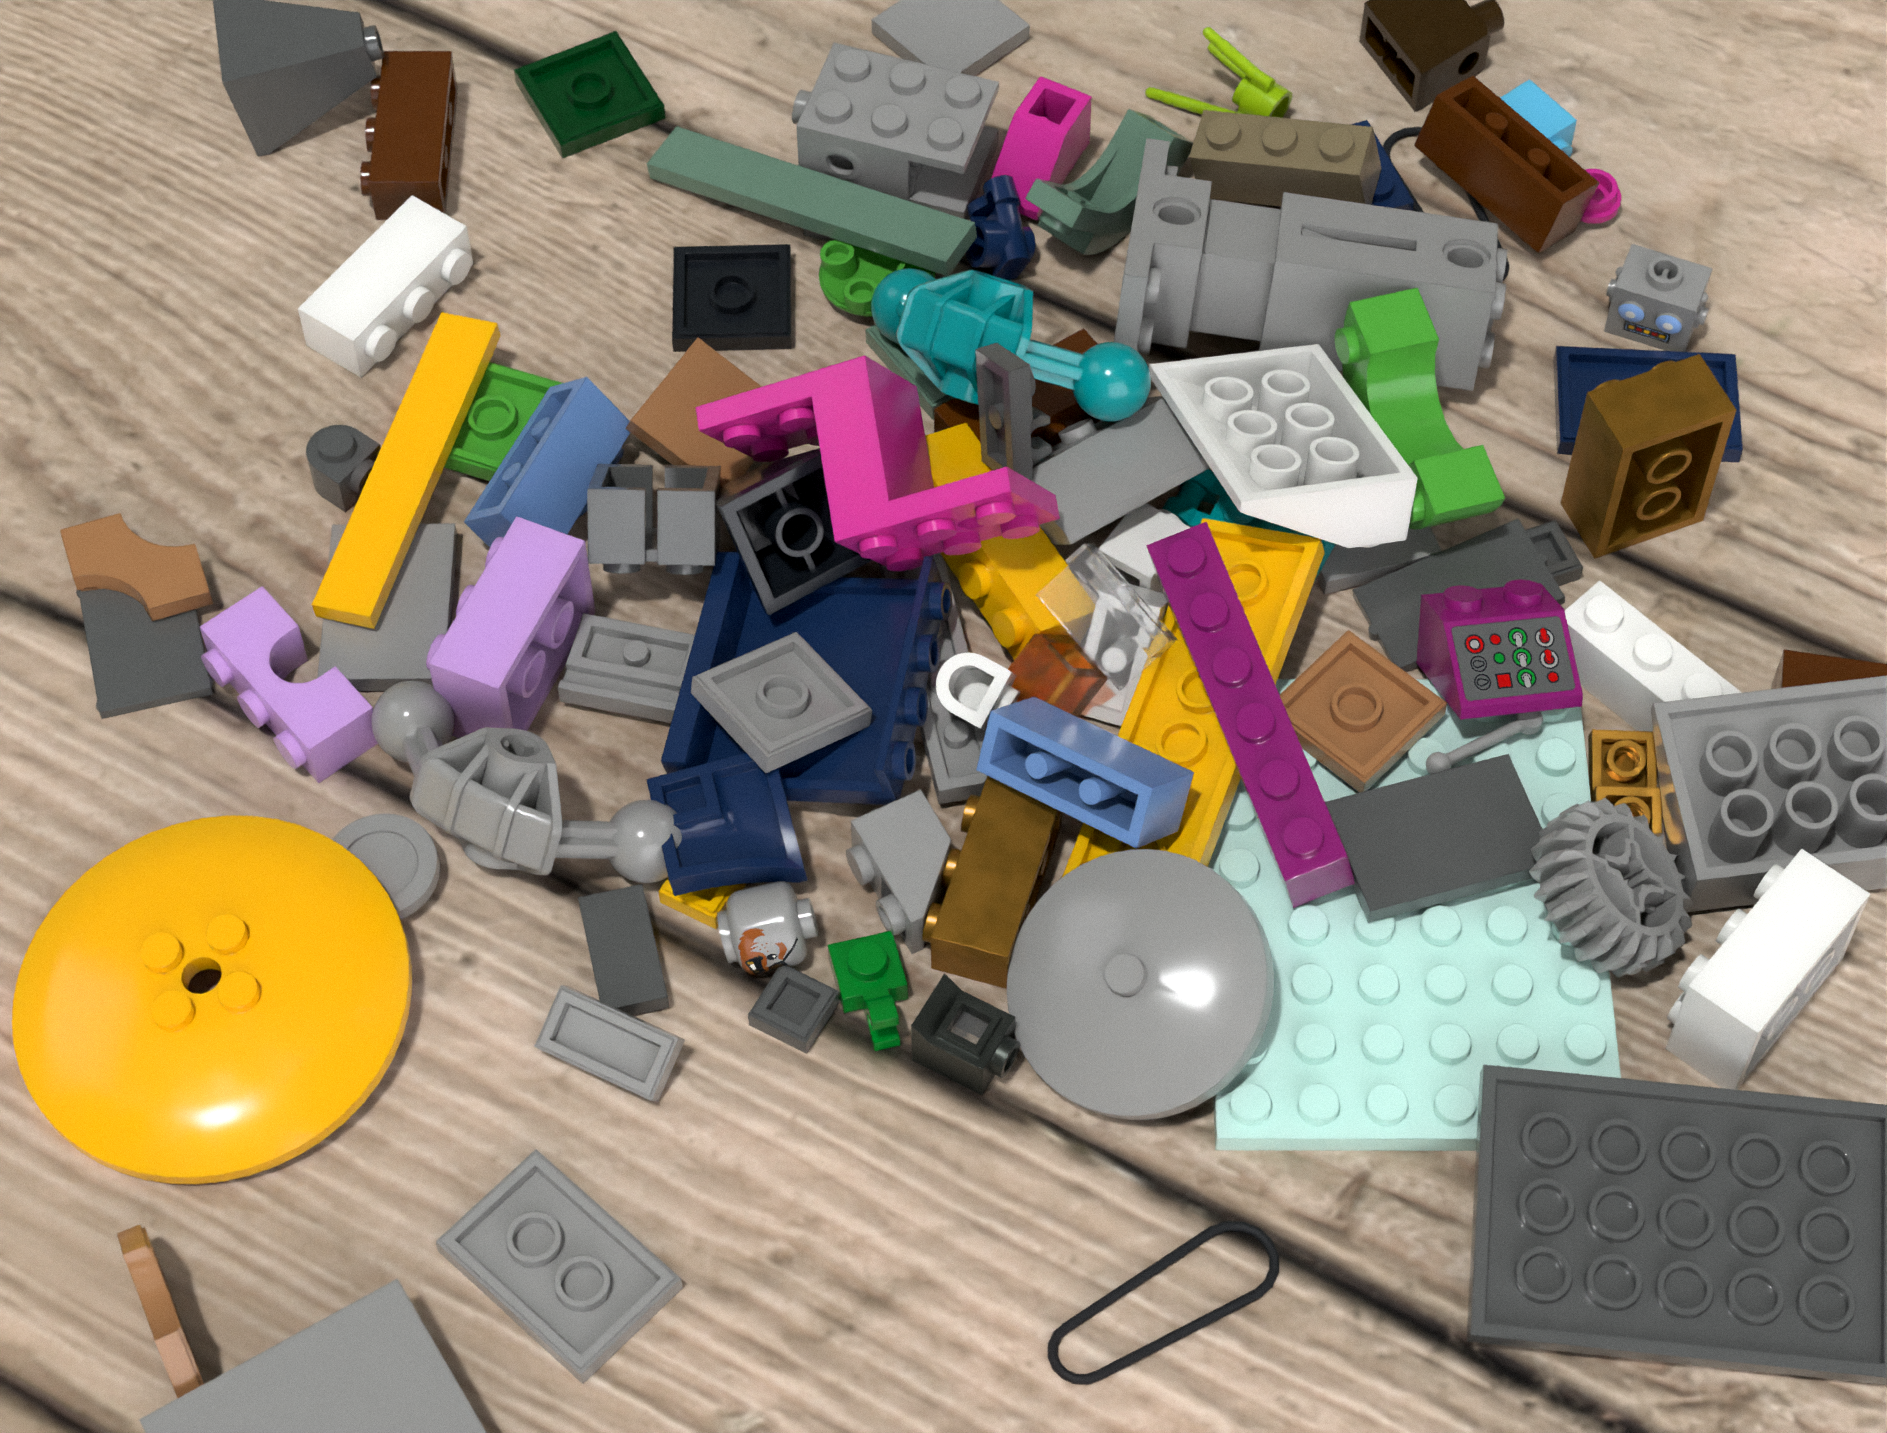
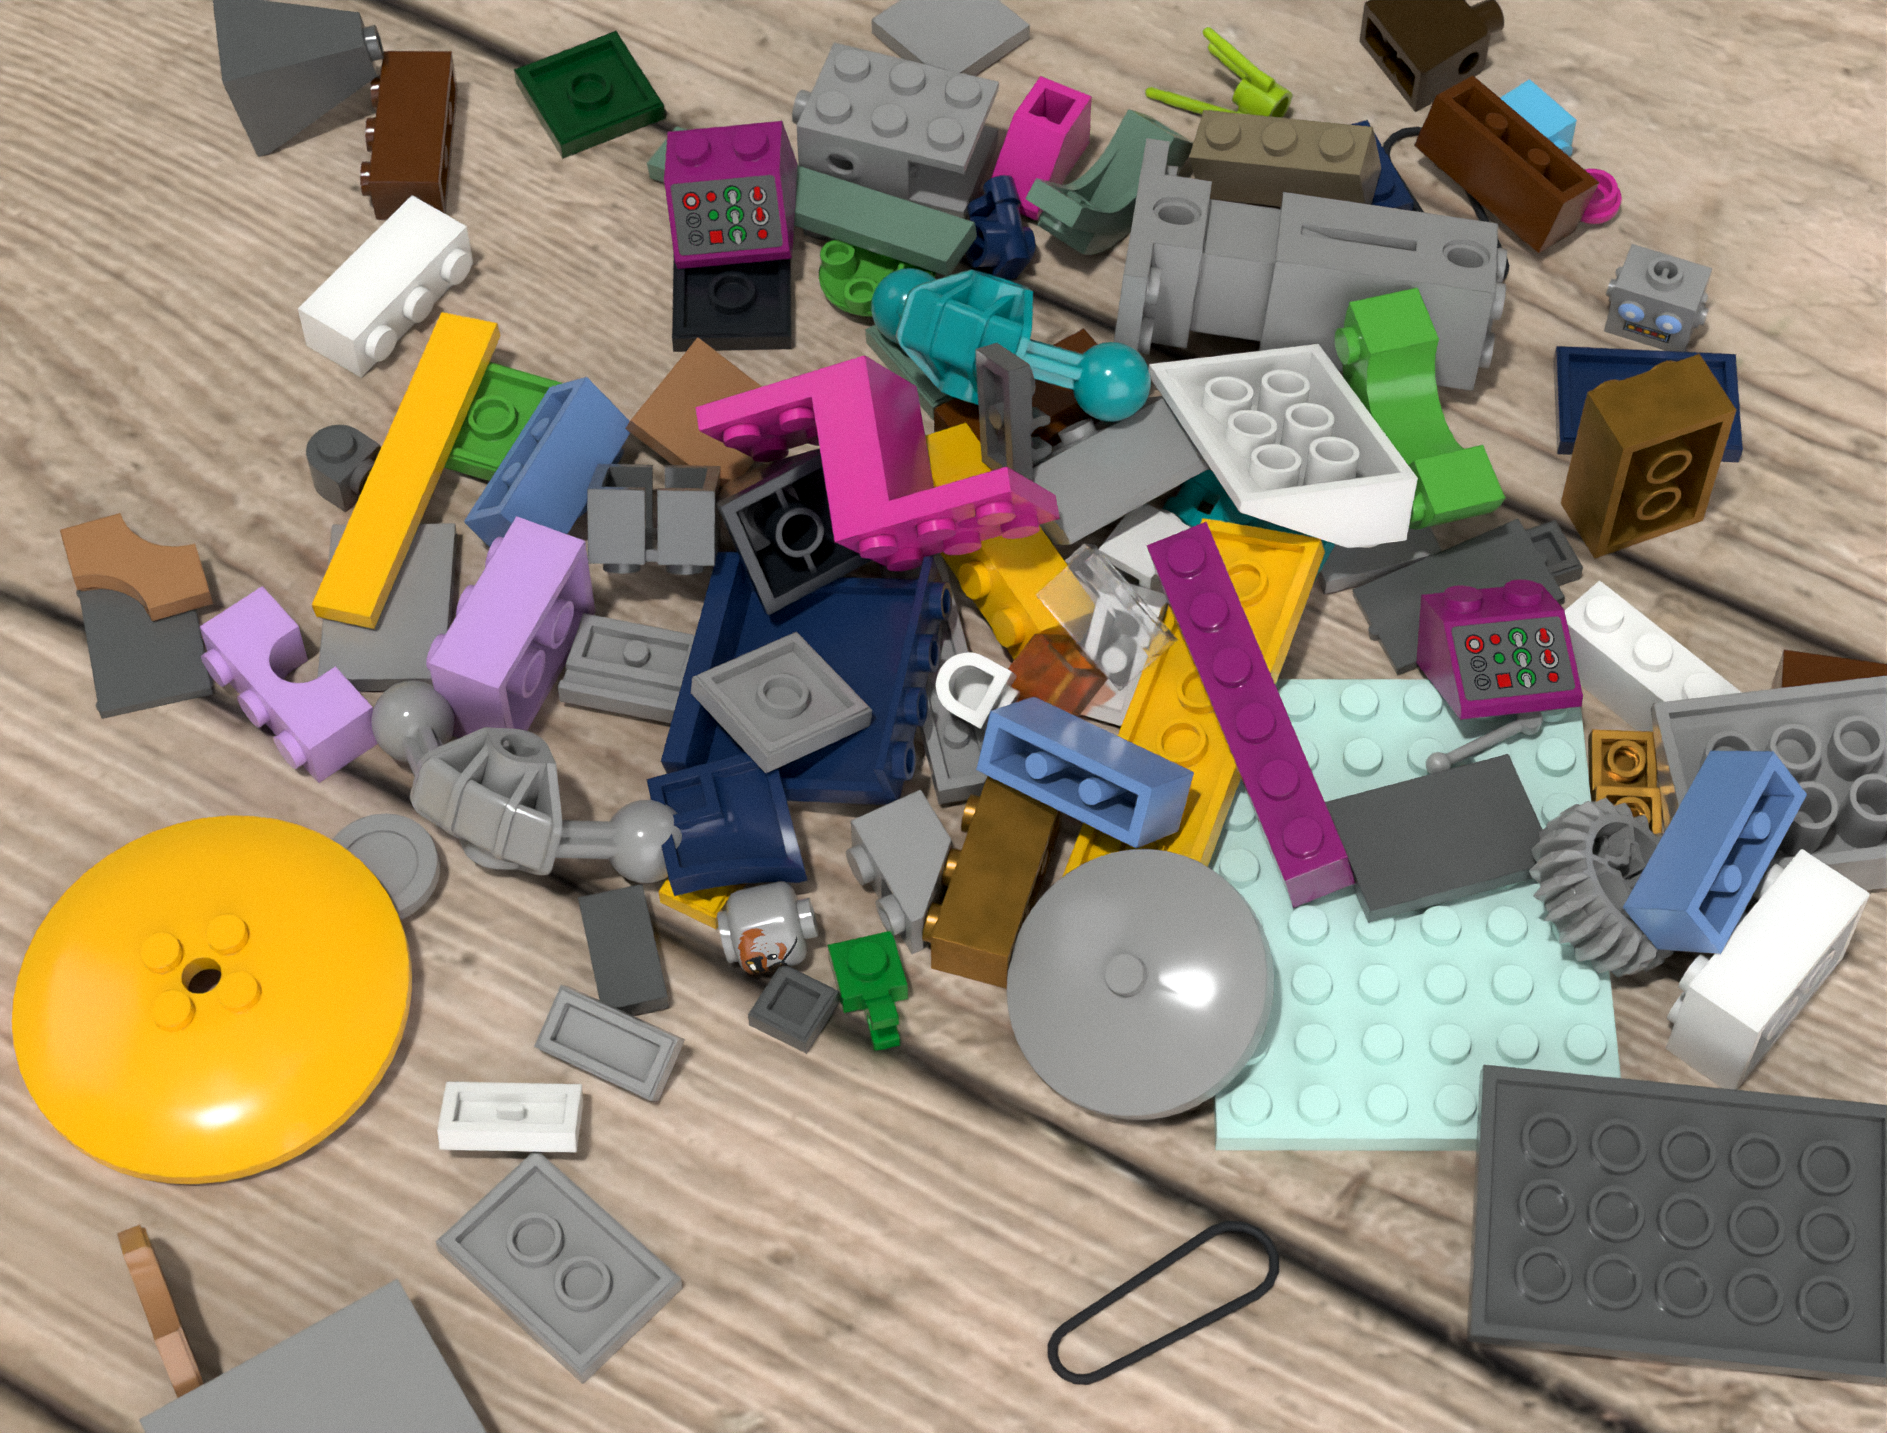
pearl dark grey window [911,973,1020,1095] -> none
medium nougat tile [1280,630,1447,793] -> none
none -> white plate [437,1082,583,1153]
none -> slope [664,121,798,269]
none -> medium blue brick [1623,751,1807,954]

